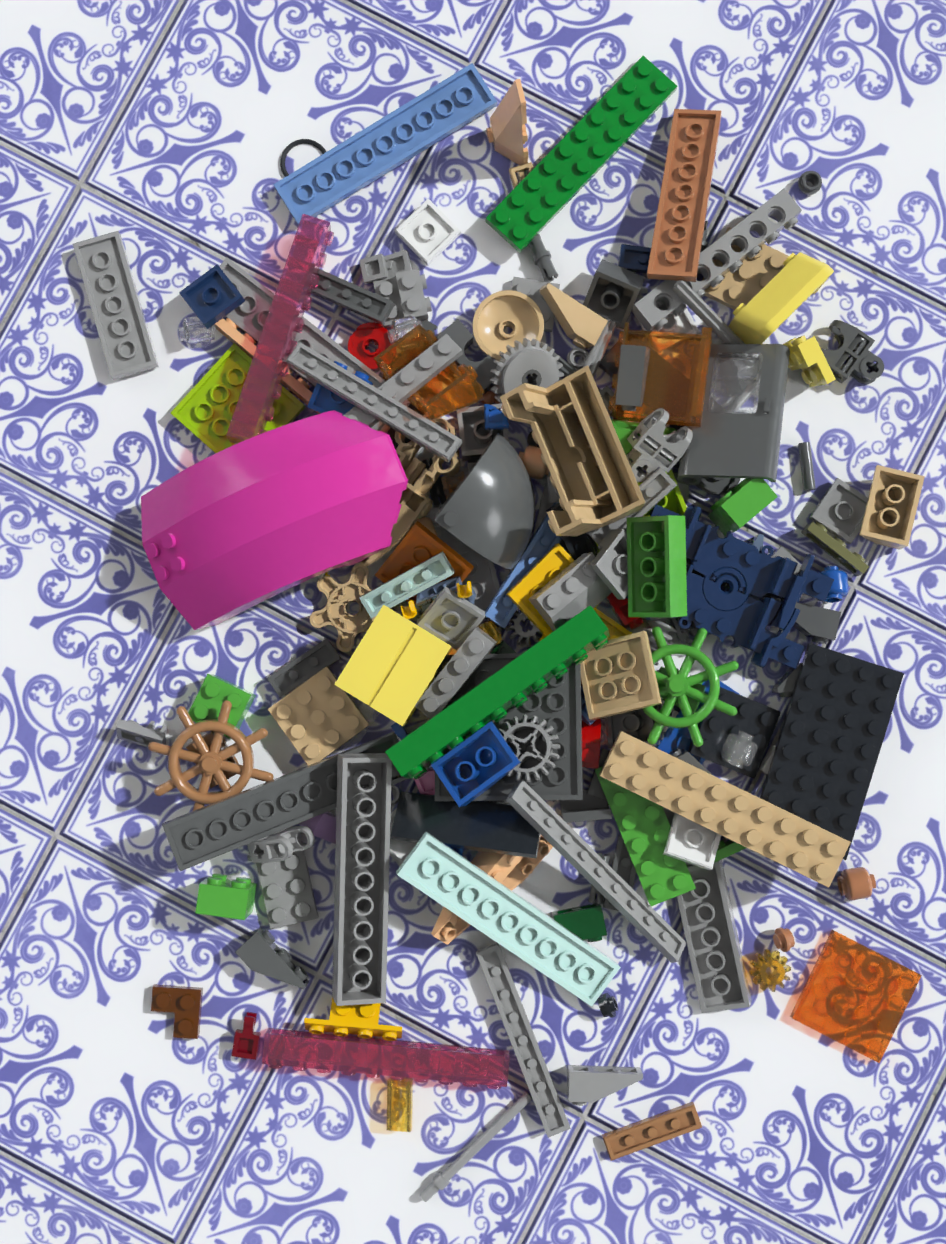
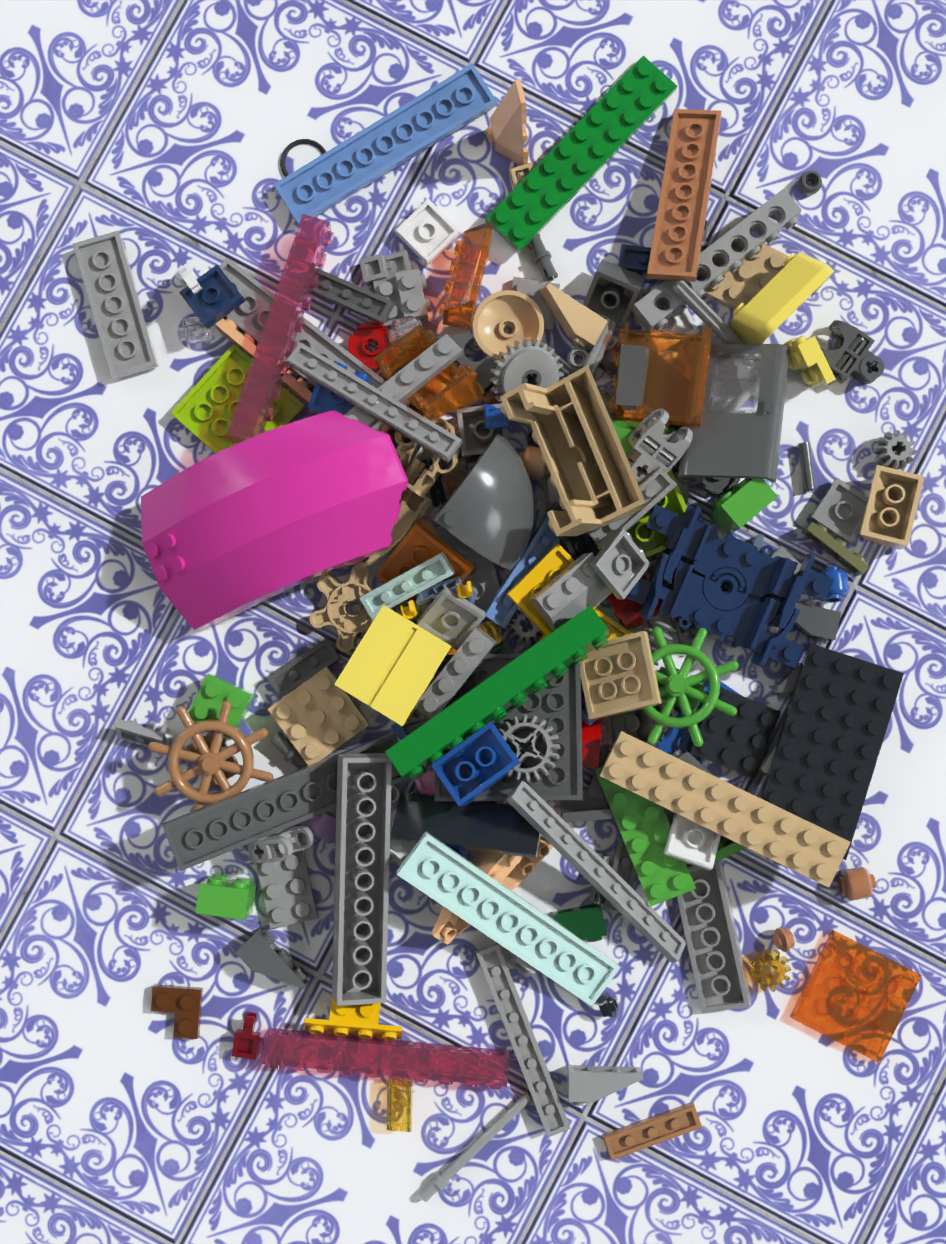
bright green slope [627,515,687,618] -> none
clear head [721,731,758,769] -> none
none -> white piece [174,263,202,294]
none -> dark grey pin [269,731,308,769]
none -> clear orange slope [439,222,493,330]
none -> light grey tile [508,954,537,978]
none -> light grey gear [873,430,917,470]

